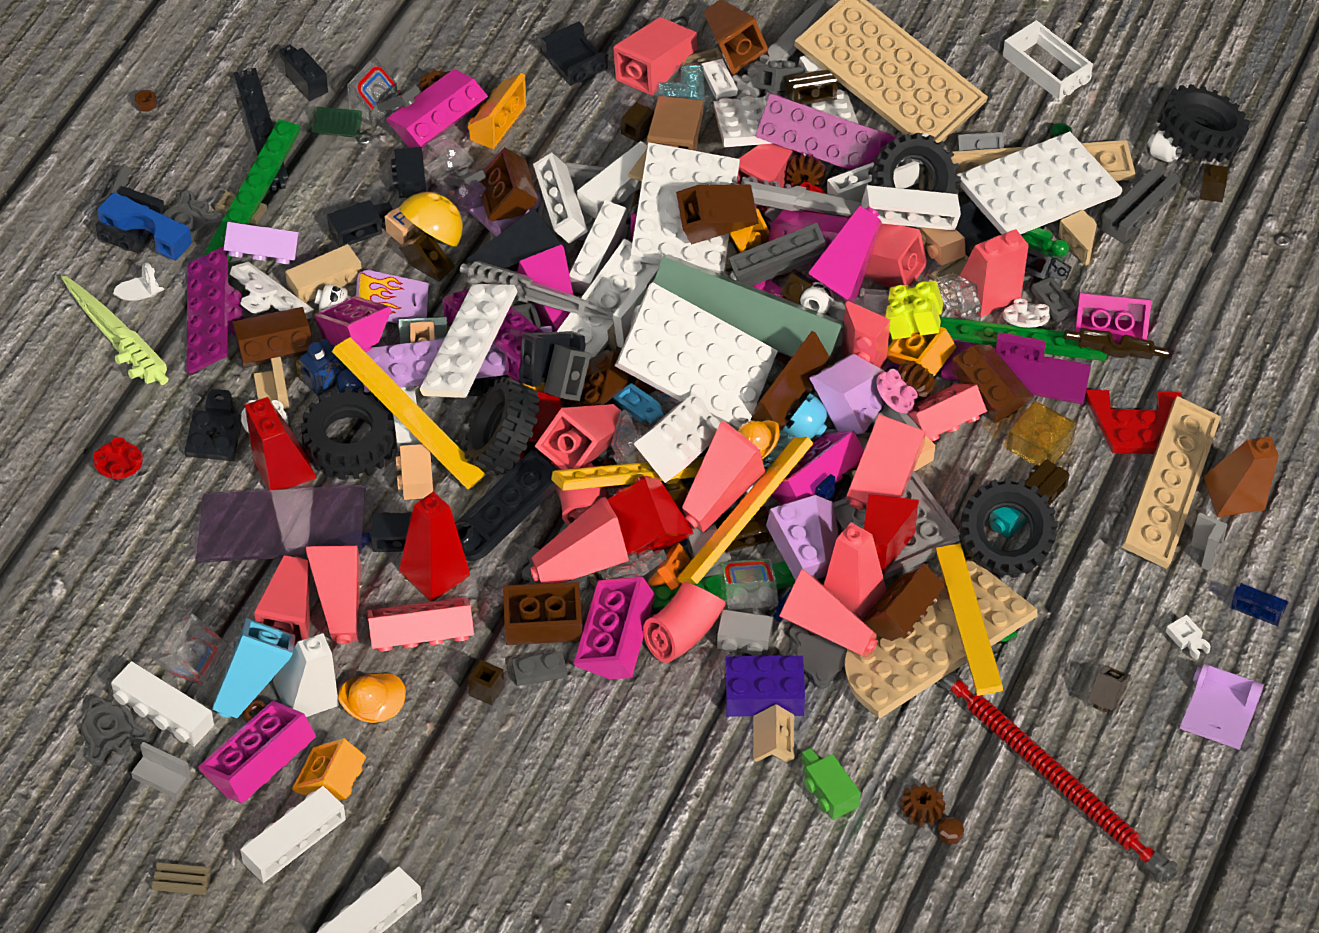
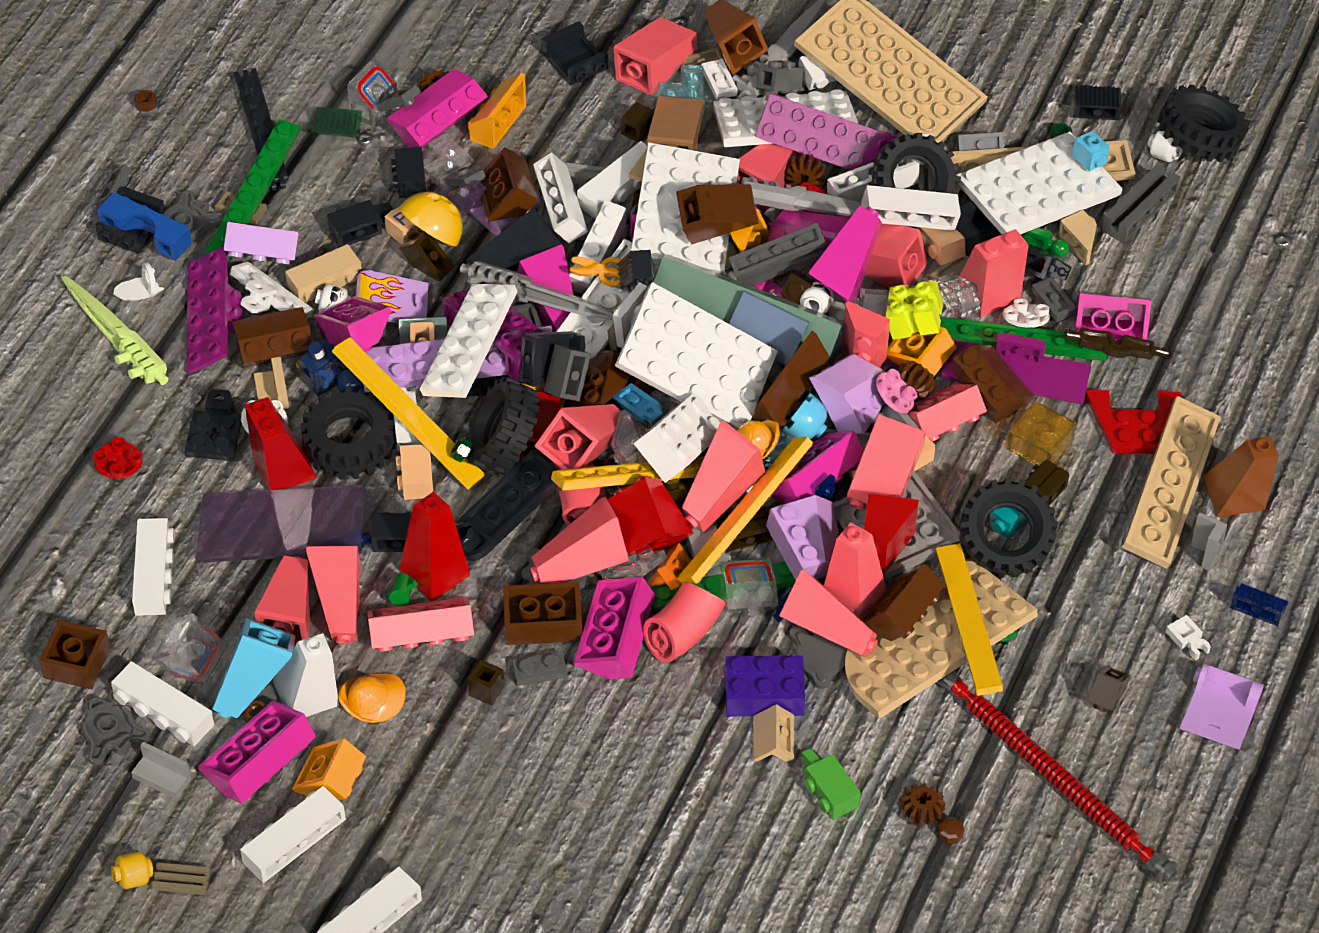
black hinge [279,44,328,102] -> none
light grey brick [717,610,773,656] -> none
dark brown brick [785,70,837,104] -> none
white window [1003,20,1093,100] -> none
dark brown slope [1200,163,1228,202] -> none
none -> reddish brown brick [39,620,111,690]
none -> yellow head [111,851,153,889]
none -> white brick [132,518,175,616]
none -> green piece [386,572,418,606]
none -> dark green tile [450,437,473,463]
none -> light orange piece [570,257,621,287]
none -> black brick [617,250,654,293]
none -> sand blue tile [729,291,810,365]
none -> medium azure brick [1072,130,1110,172]
none -> black brick [1074,85,1121,120]

